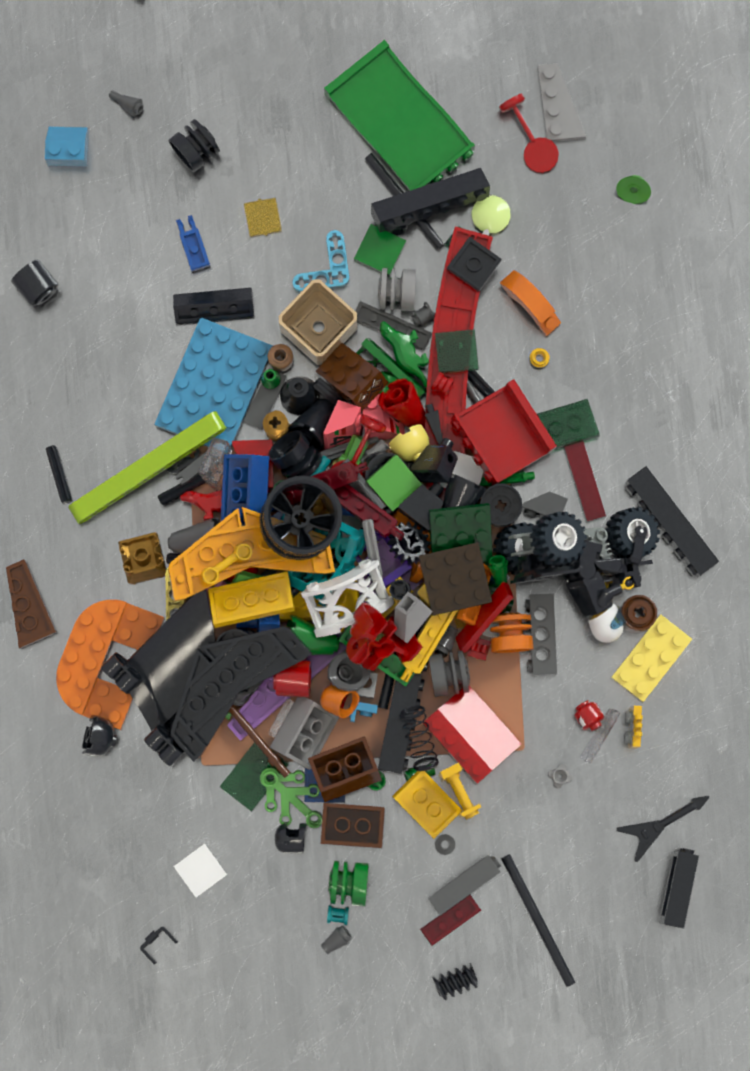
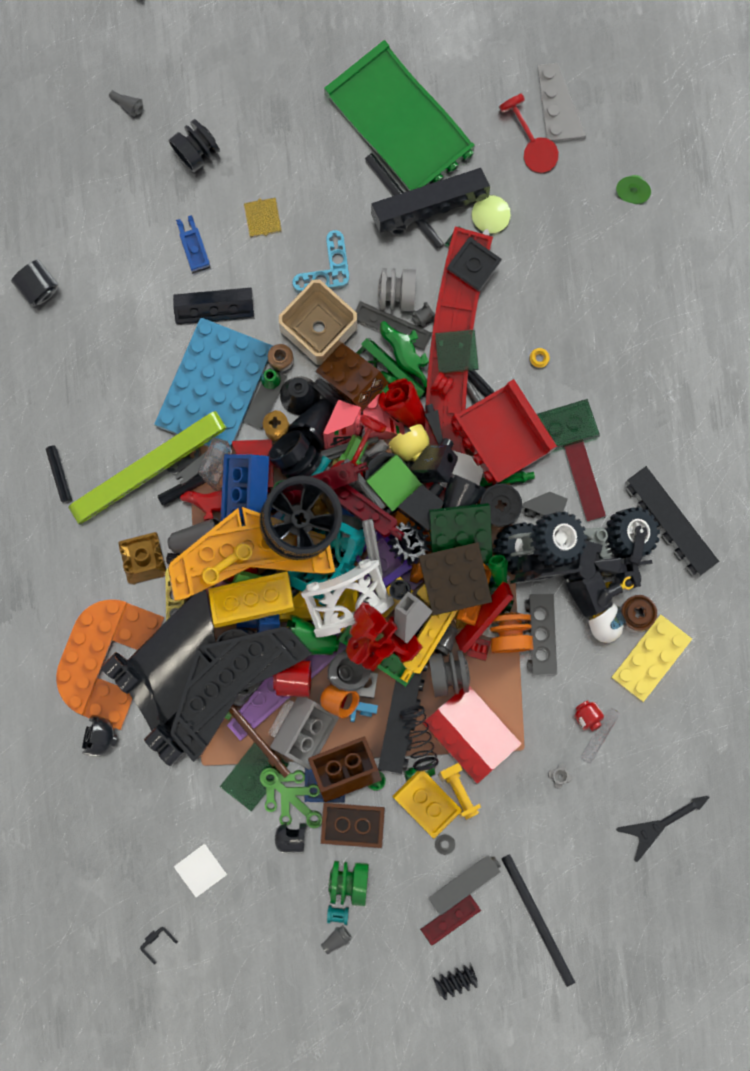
reddish brown wing [6,559,57,649] -> none
dark azure slope [45,127,88,166] -> none
green tile [354,224,406,276] -> none
black piece [378,653,395,710] -> none
orange arch [500,270,561,336] -> none
yellow piece [625,706,643,749] -> none
black window [659,848,699,929] -> none

